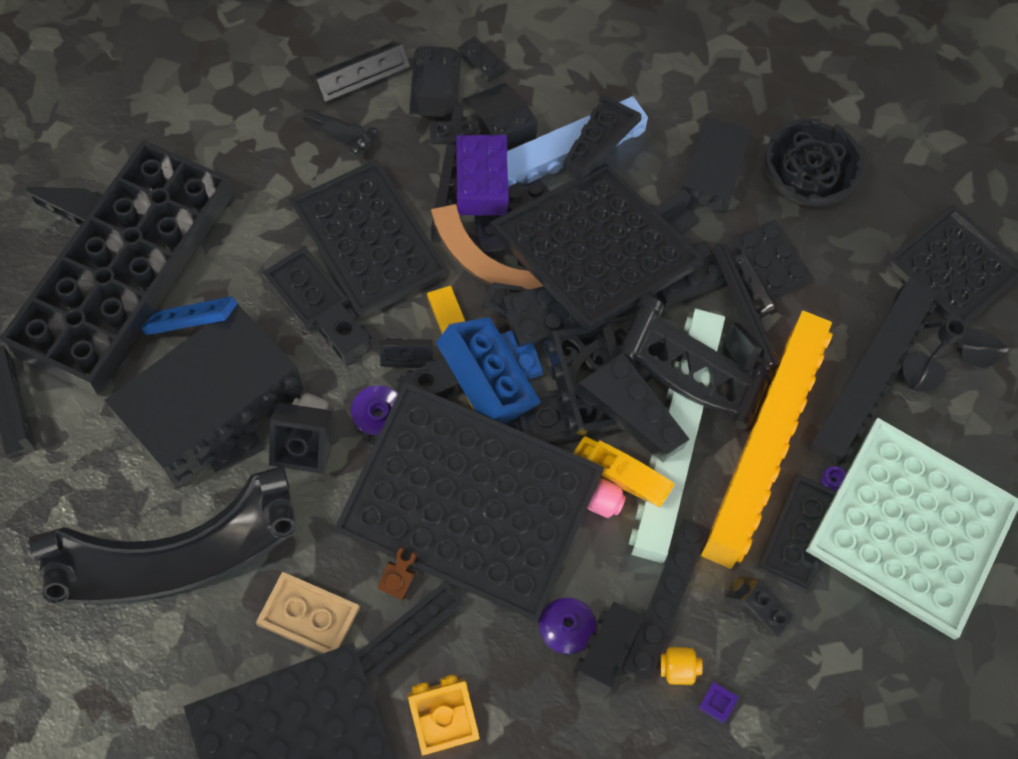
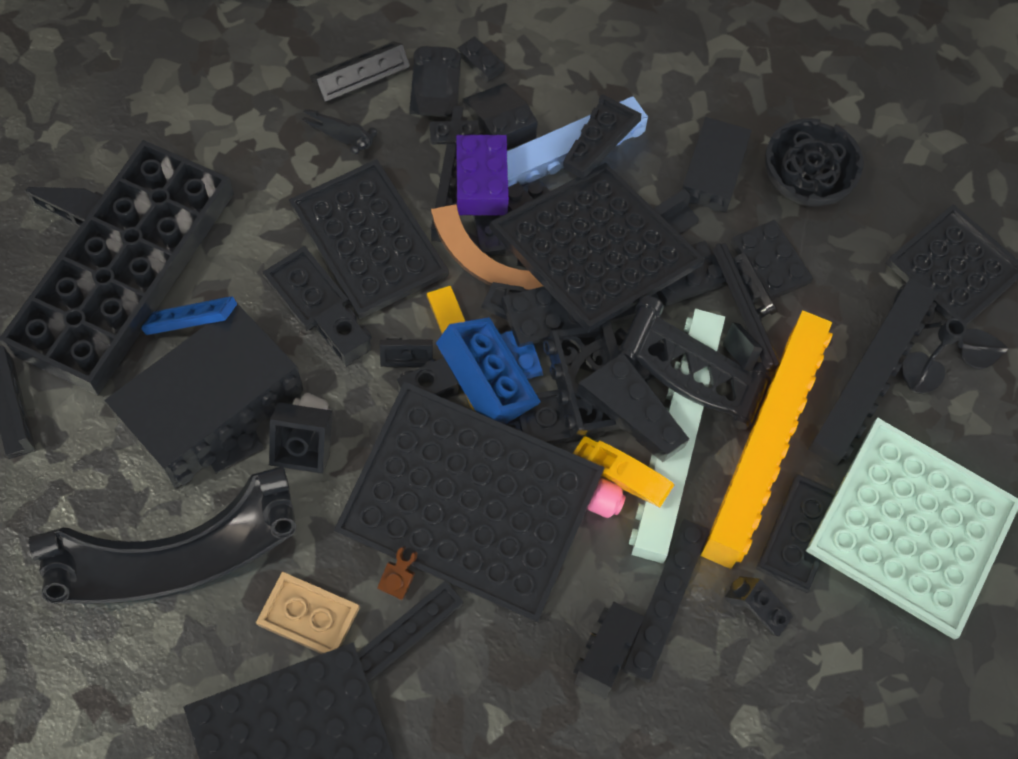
dark purple dish [351,385,398,436] -> none
yellow plate [407,674,480,755] -> none
dark purple dish [539,598,596,654] -> none
yellow head [661,647,702,685] -> none
dark purple plate [698,682,739,724] -> none
dark purple plate [821,466,846,491] -> none

